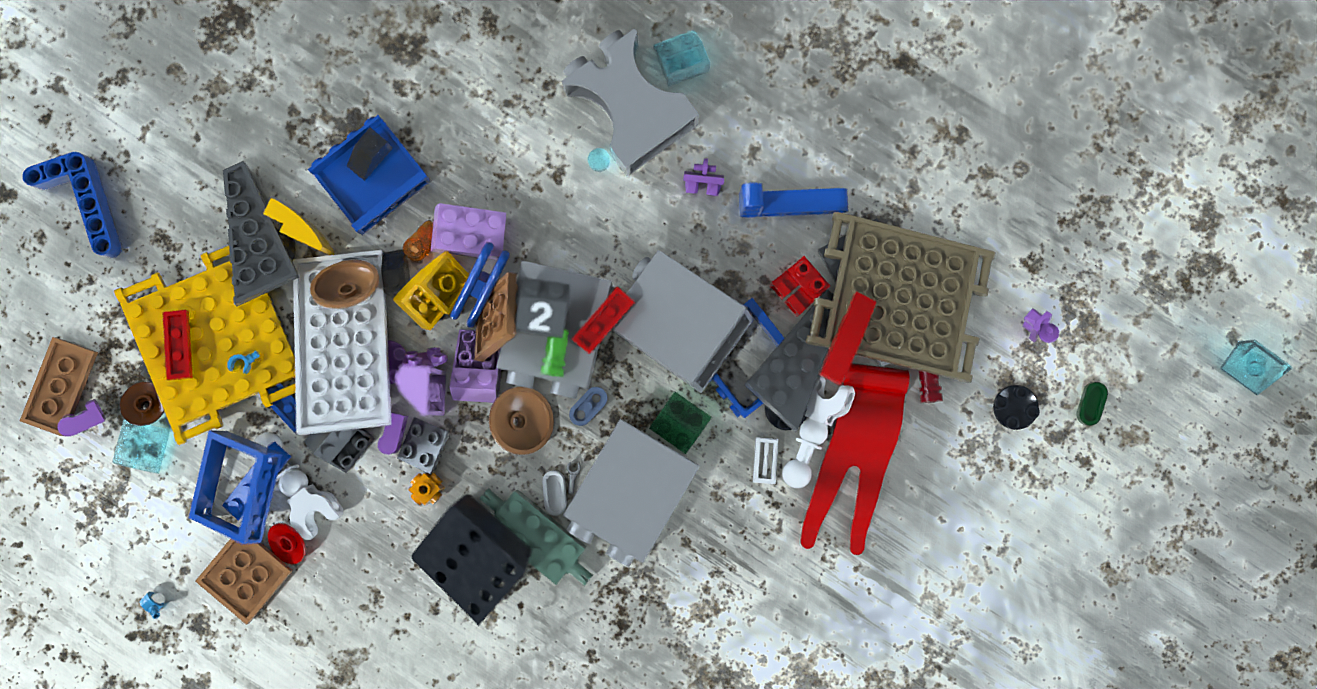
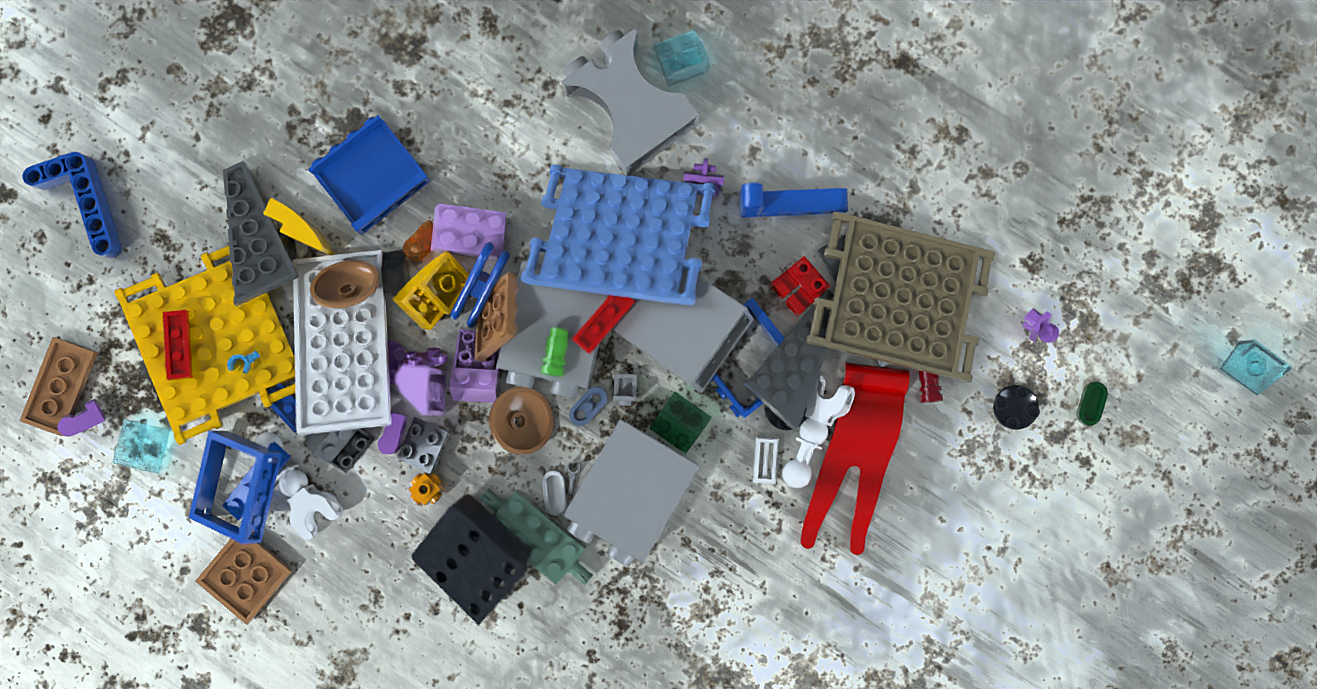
reddish brown dish [120,382,164,426] -> none
dark azure piece [140,592,164,619] -> none
red dish [268,523,306,564] -> none
clear smoke slope [347,127,393,181] -> none
dark grey slope [516,278,570,338] -> none
clear light blue tile [588,148,610,172] -> none
red slope [820,291,877,385] -> none
none -> medium blue plate [521,164,716,305]
none -> light grey bracket [613,374,637,406]

